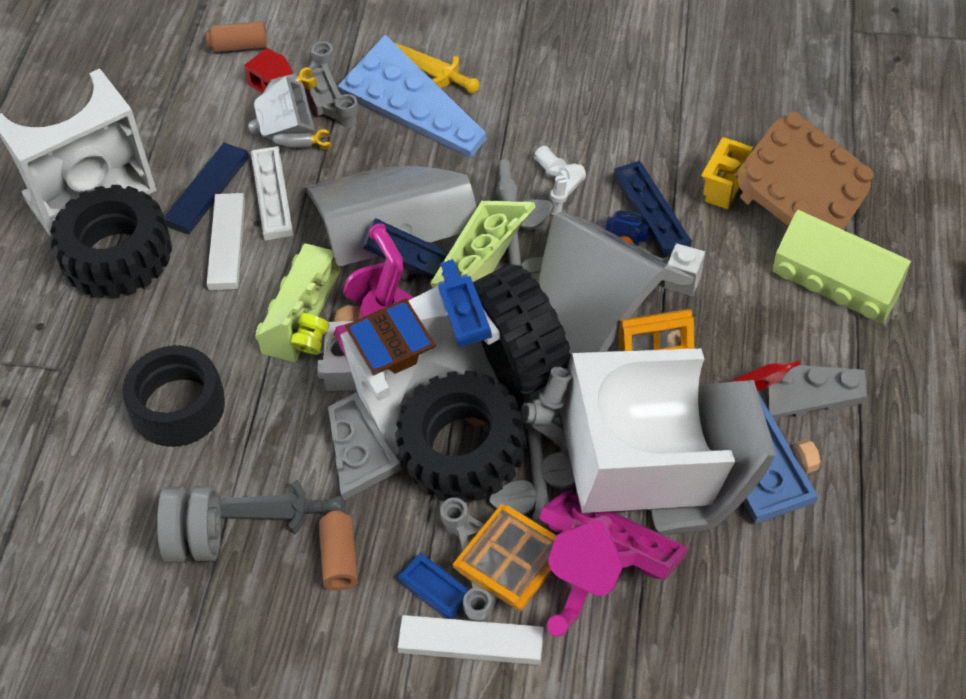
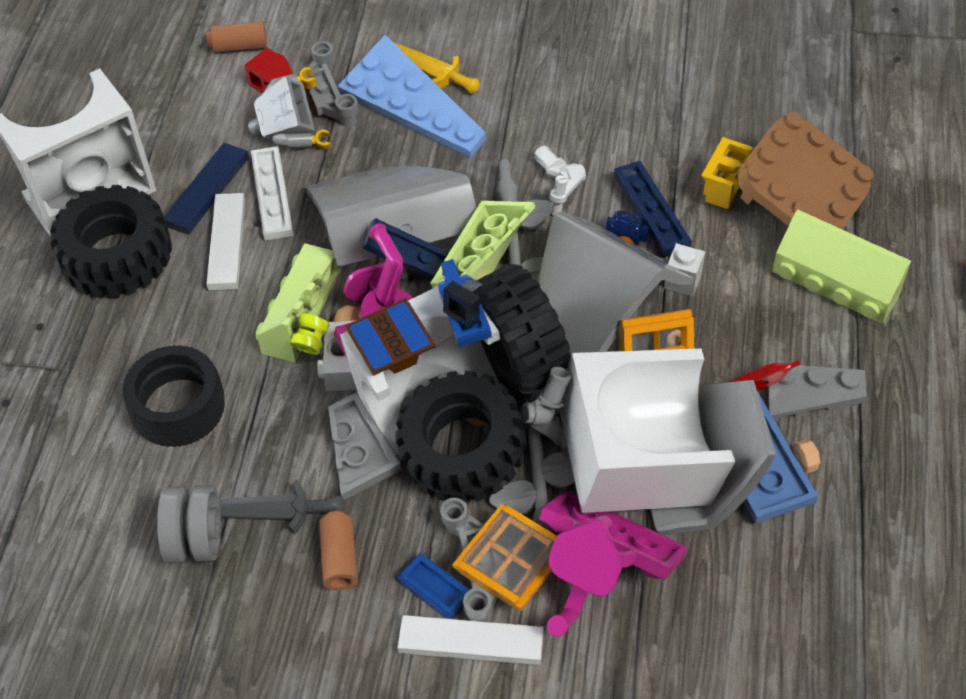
none -> black tile [443,278,483,329]

